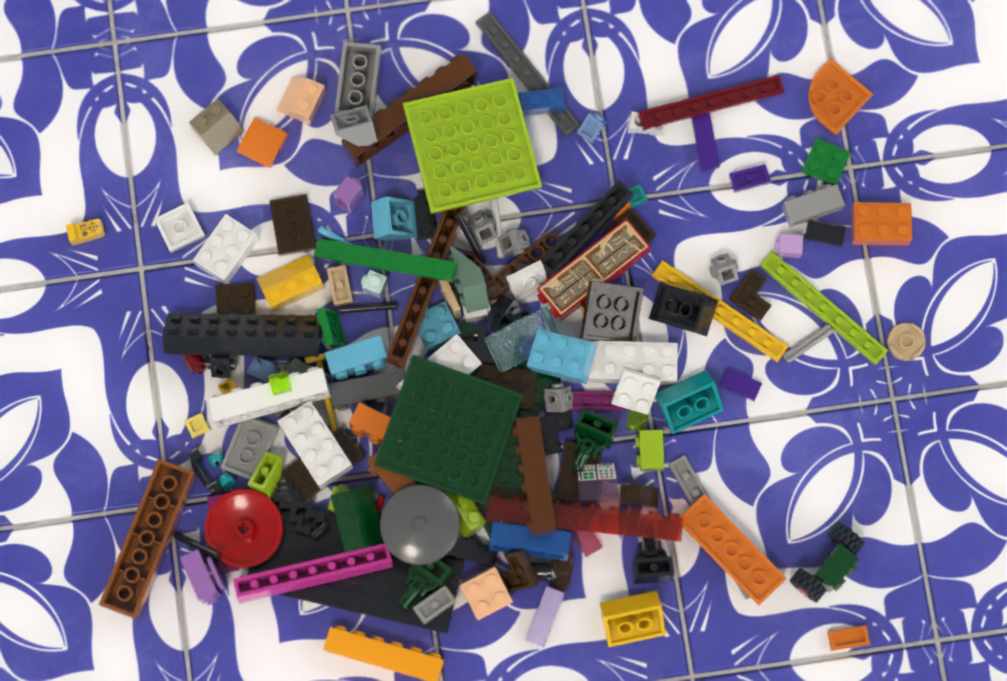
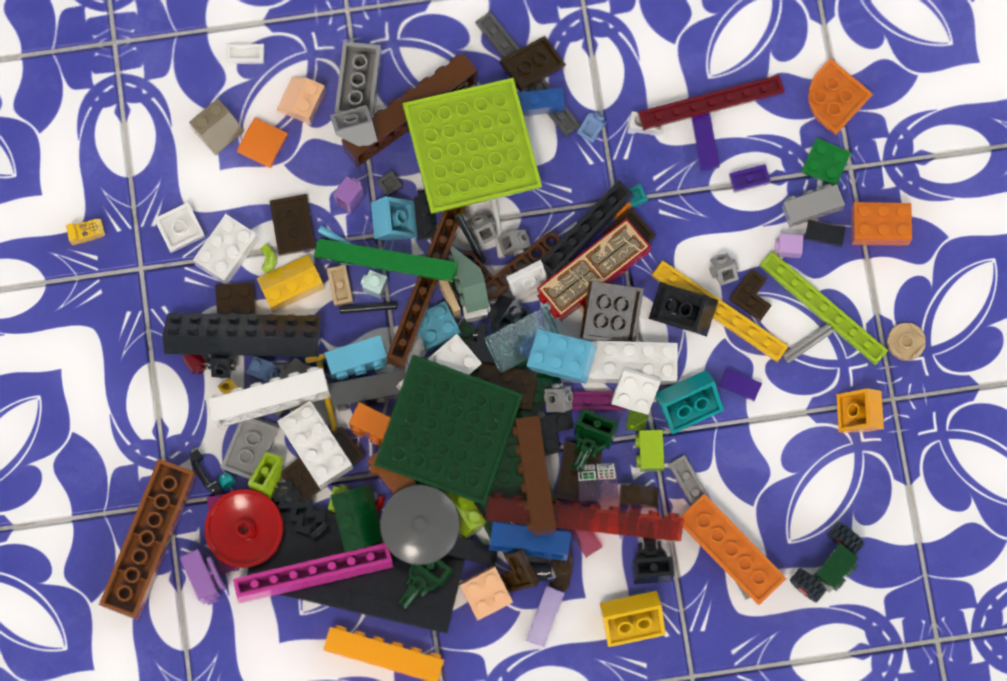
black bar [174,532,221,560] -> none
light yellow tile [184,413,210,439] -> none
teal hinge [207,451,224,467] -> none
clear neon green tile [268,371,292,396] -> none
green plate [317,307,347,349] -> none
light grey plate [413,586,457,625] -> none
orange tile [827,625,870,652] -> none
none -> white tile [226,44,264,64]
none -> lime arm [260,244,277,273]
none -> dark grey tile [376,171,403,197]
none -> dark brown tile [499,36,566,92]
none -> light orange slope [836,388,884,433]

